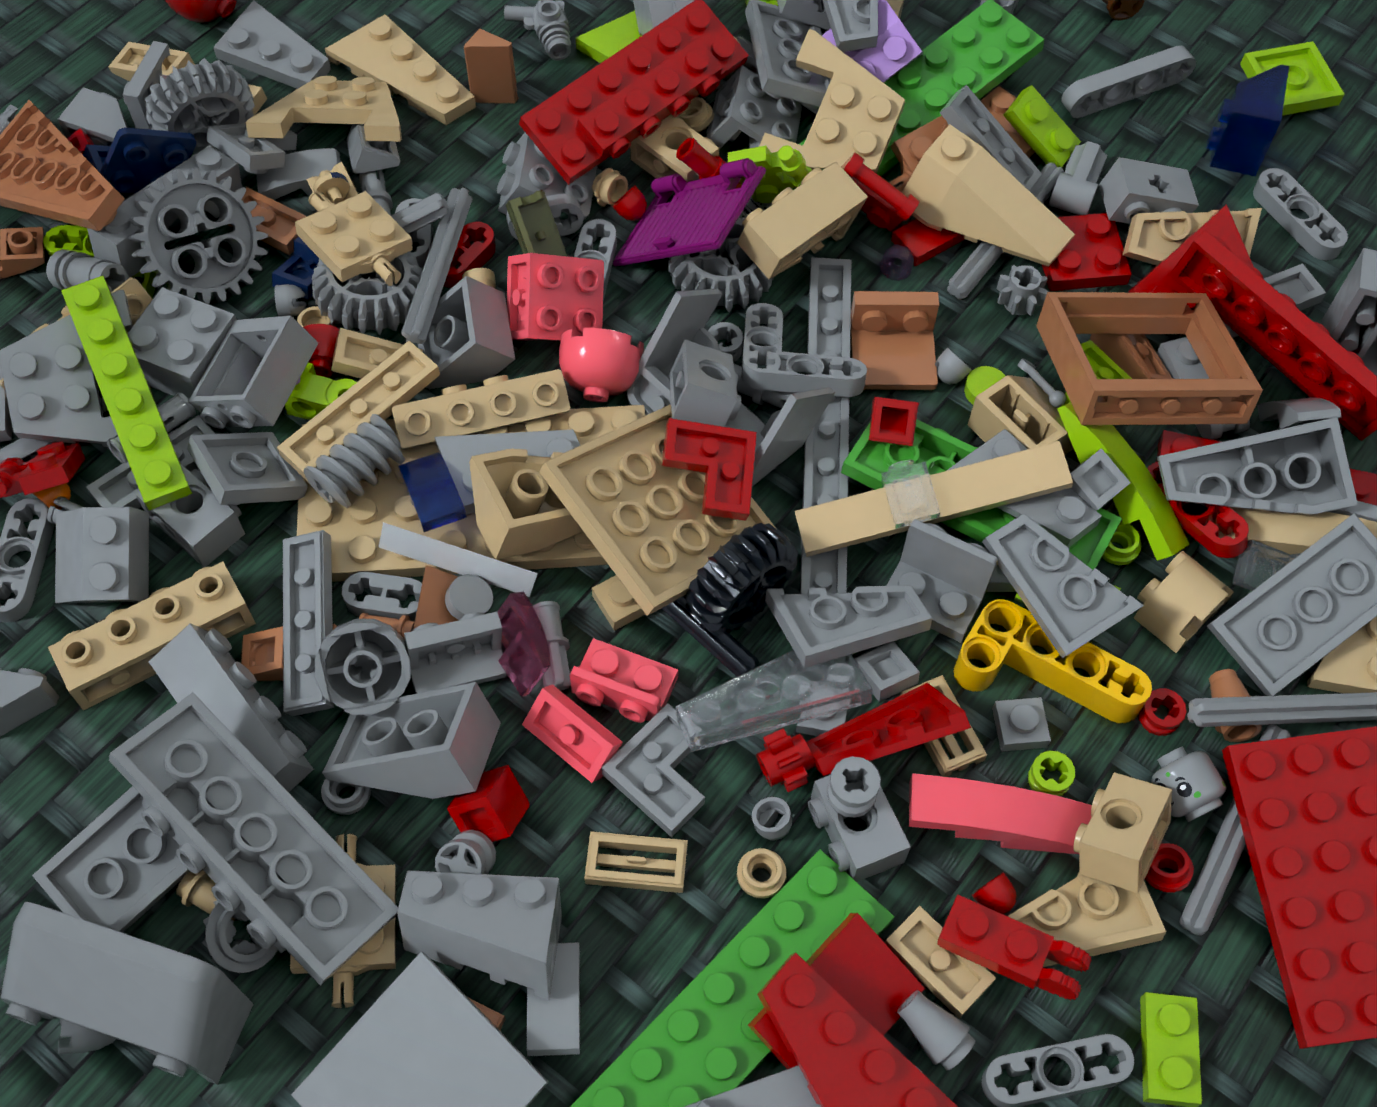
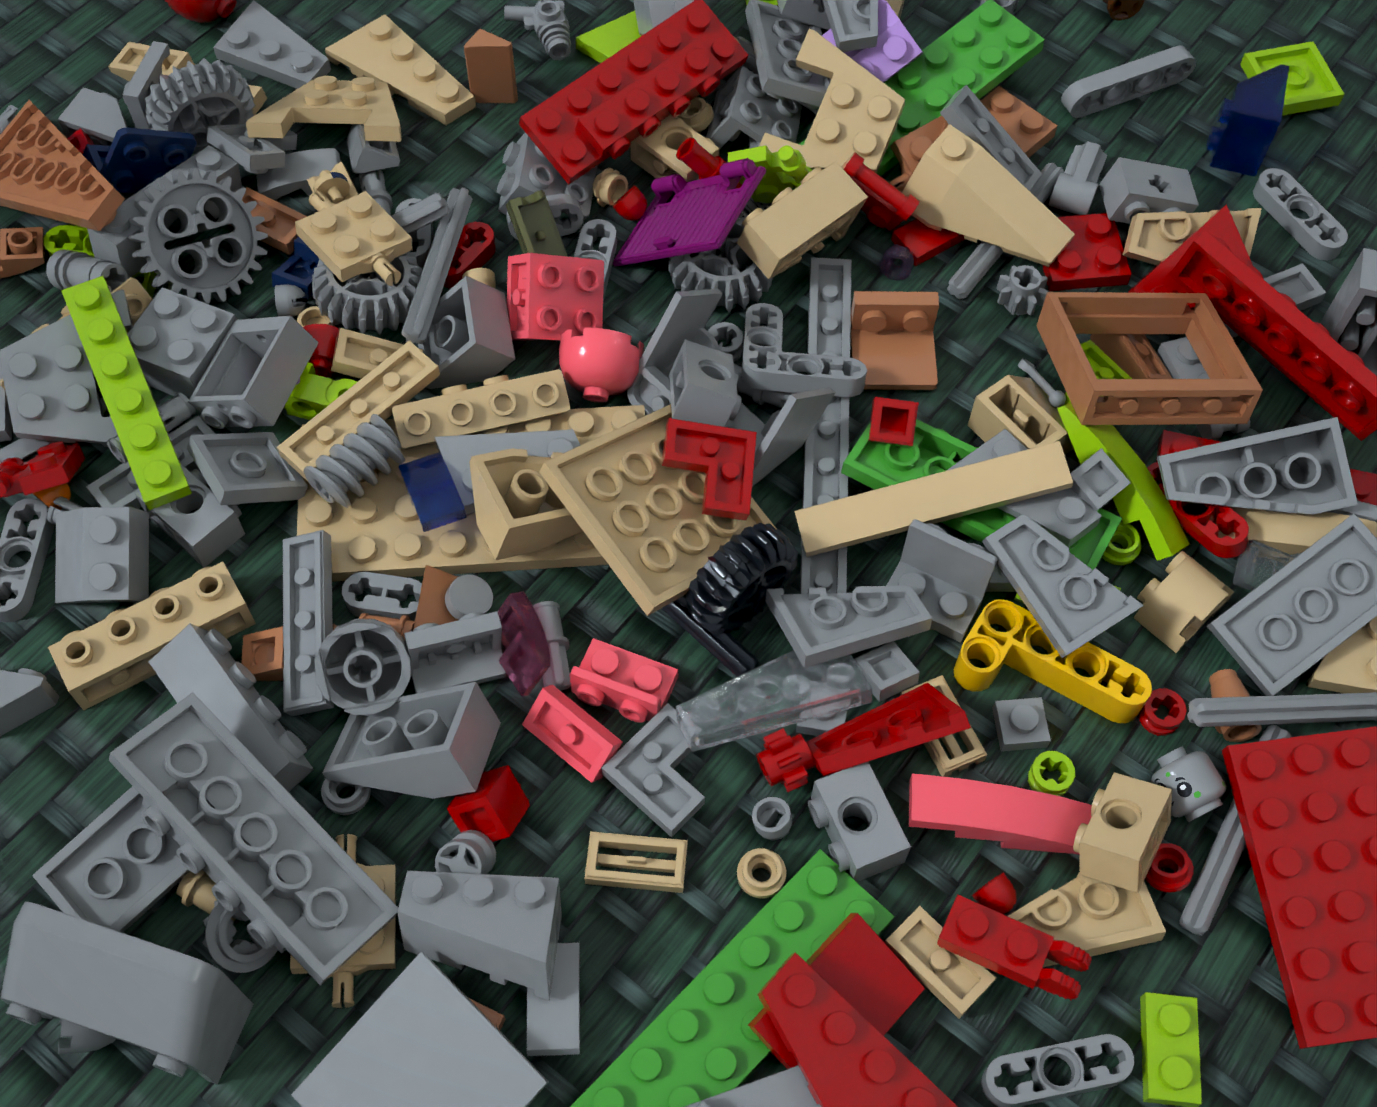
white sticker [379,522,538,597] -> none
tan plate [592,575,645,631] -> none
light grey wheel [827,756,881,818] -> none
clear bracket [881,460,940,529] -> none
light grey cone [897,990,976,1071] -> none
light grey hinge [935,347,972,384] -> none
lime tile [964,366,1005,405] -> none
lime plate [1003,85,1081,167] -> none
light grey slope [1257,397,1341,429] -> none

